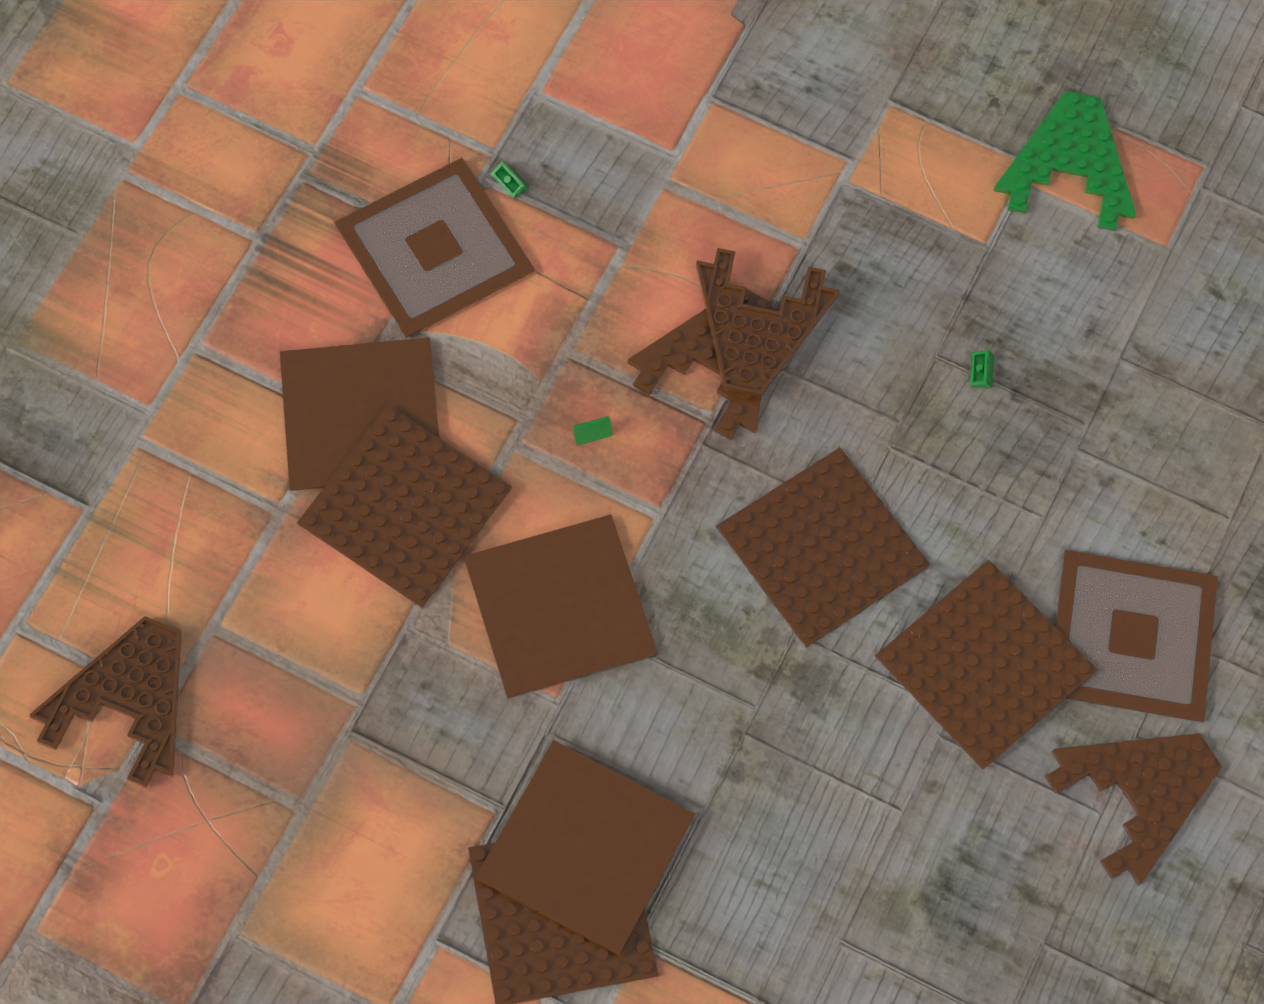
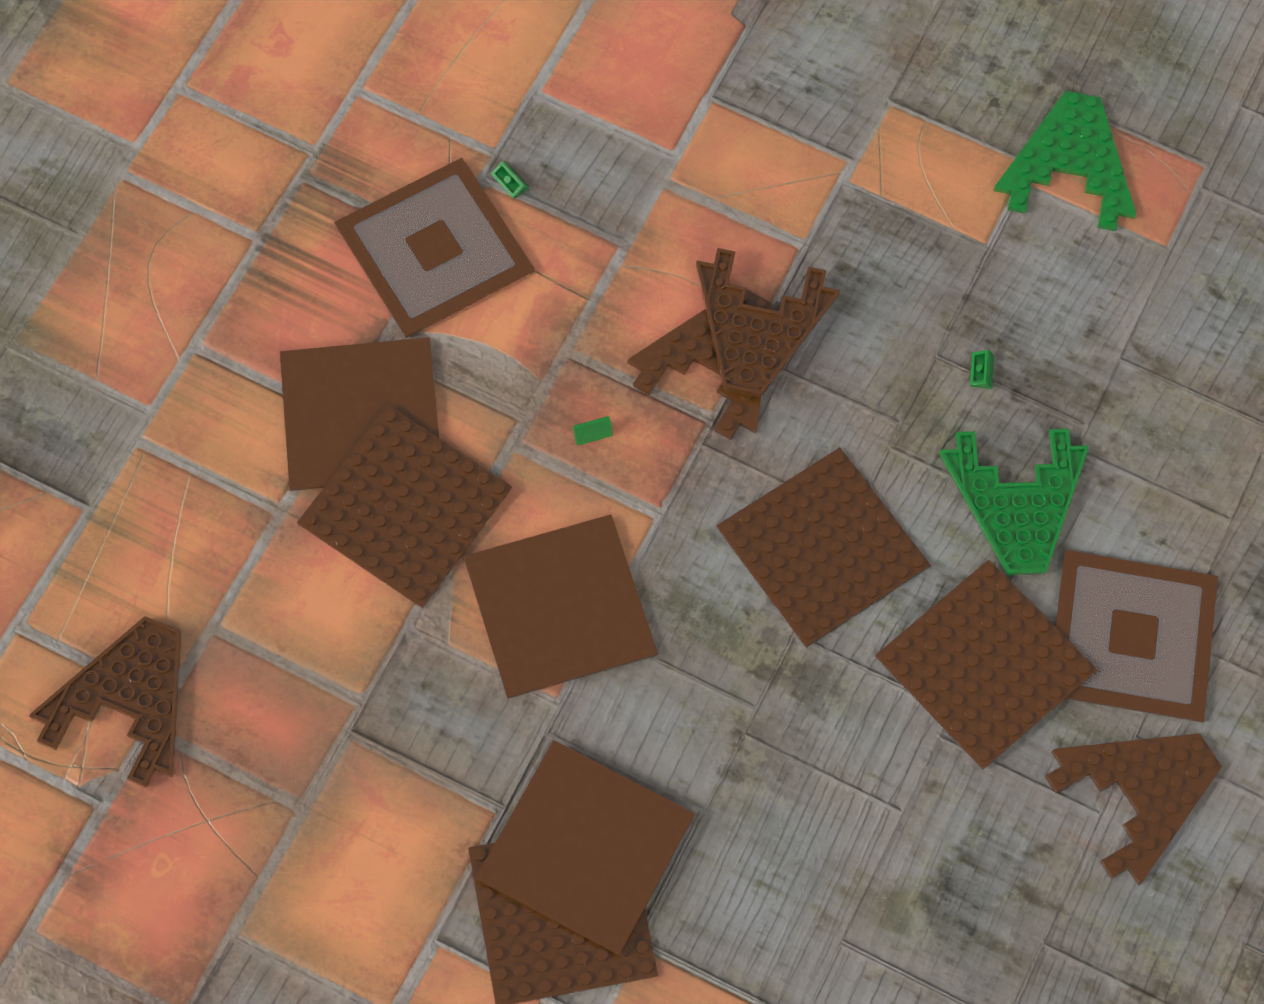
none -> green wing [939,429,1089,575]

